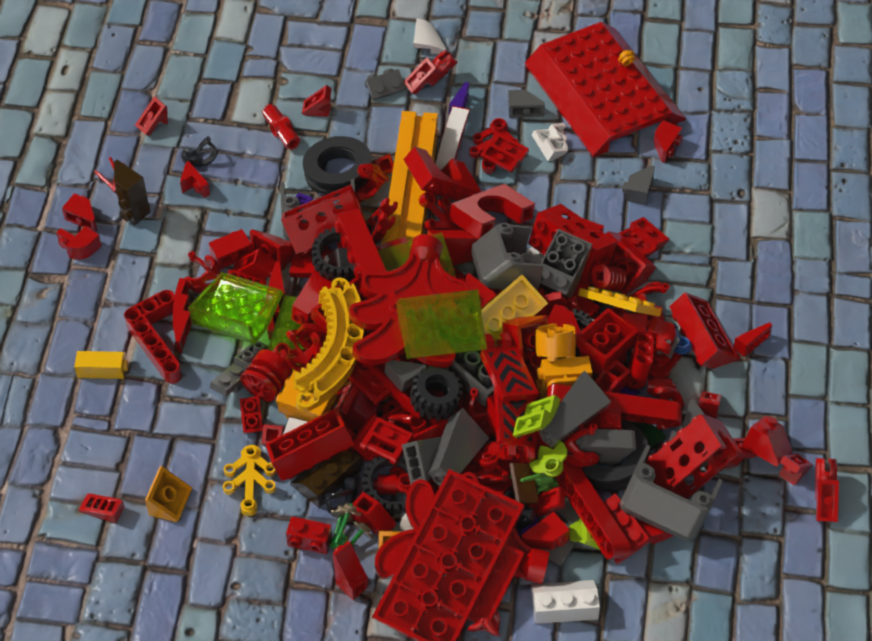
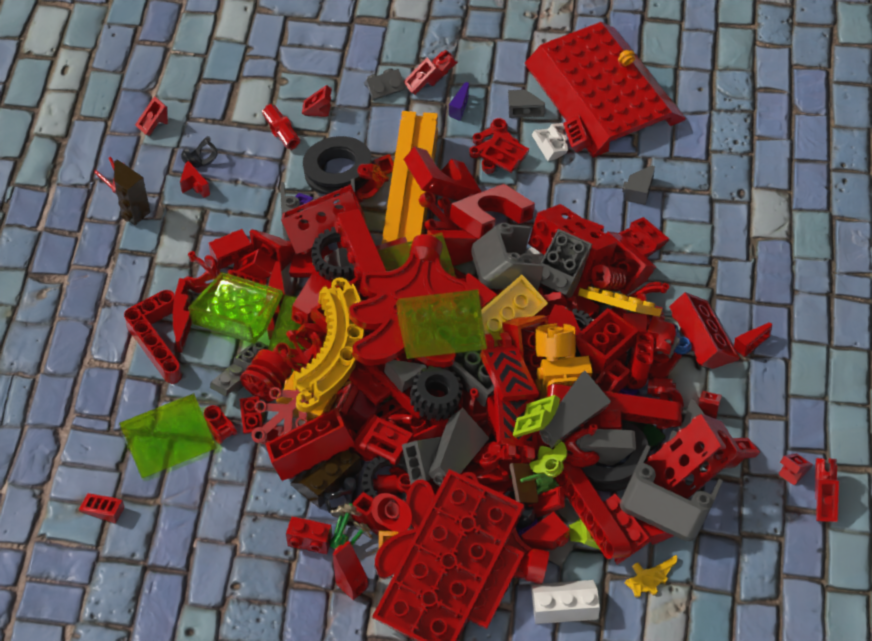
red brick [56,227,102,260] -> none
red slope [62,193,97,232] -> none
yellow brick [74,351,129,379] -> none
light orange slope [145,466,192,522] -> none
yellow plant [223,445,276,516] -> none
red tile [366,198,398,245] -> none
white slope [413,19,447,54] -> none
white slope [435,106,470,170] -> none
red piece [467,610,501,637] -> none
red slope [653,120,683,163] -> none
red slope [742,416,793,467] -> none
none -> clear neon green slope [118,393,216,479]
none -> red piece [204,405,237,445]
none -> red plant [251,387,313,443]
none -> red piece [371,493,413,533]
none -> red slope [563,115,592,153]
none -> yellow piece [624,555,677,598]

